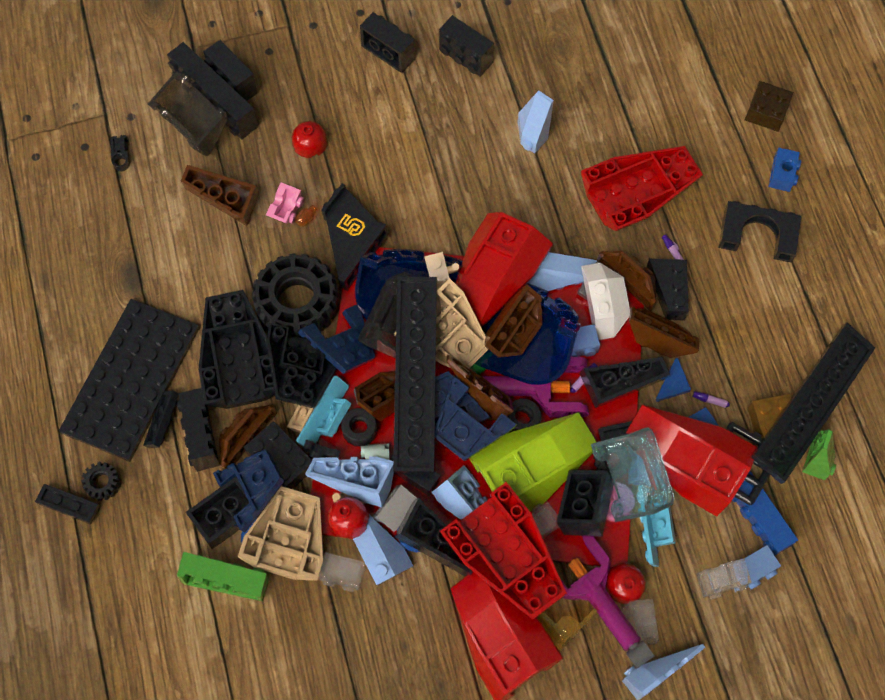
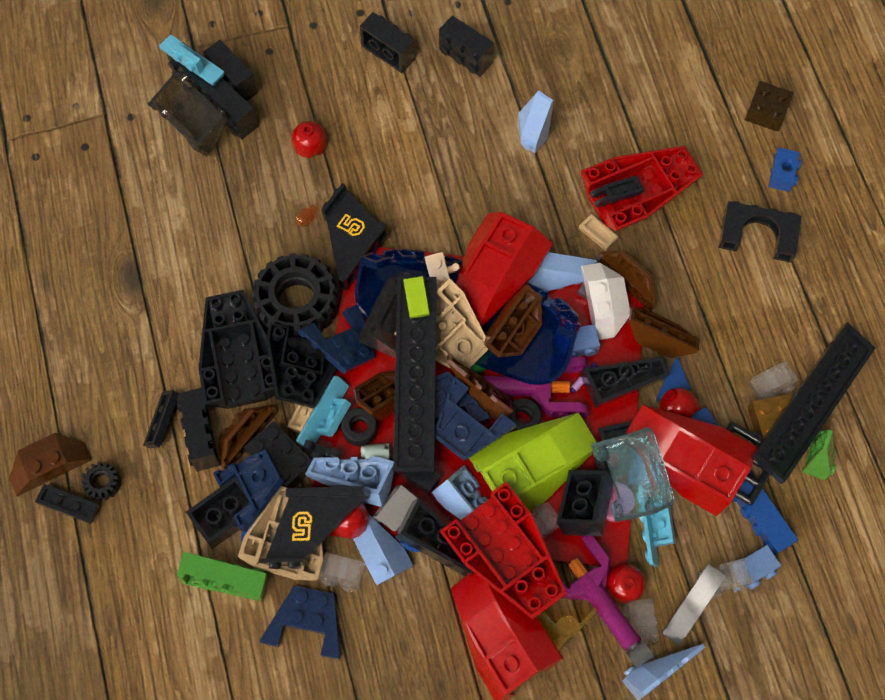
black plate [59,299,200,462] -> none
black piece [110,135,130,171] -> none
reddish brown wedge [181,165,259,226] -> none
bright pink cylinder [266,183,304,224] -> none
black wedge [646,258,689,321] -> none
piece [661,234,684,260] -> none
piece [692,391,730,408] -> none
none -> reddish brown wedge [9,433,91,497]
none -> medium azure bracket [159,35,224,85]
none -> dark blue wing [260,586,340,660]
none -> black piece [261,486,370,569]
none -> lime tile [403,276,430,319]
none -> tan tile [579,214,619,251]
none -> black hinge [590,175,644,208]
none -> red cylinder [659,388,700,418]
none -> slope [662,564,726,646]
none -> clear brick [749,361,798,400]

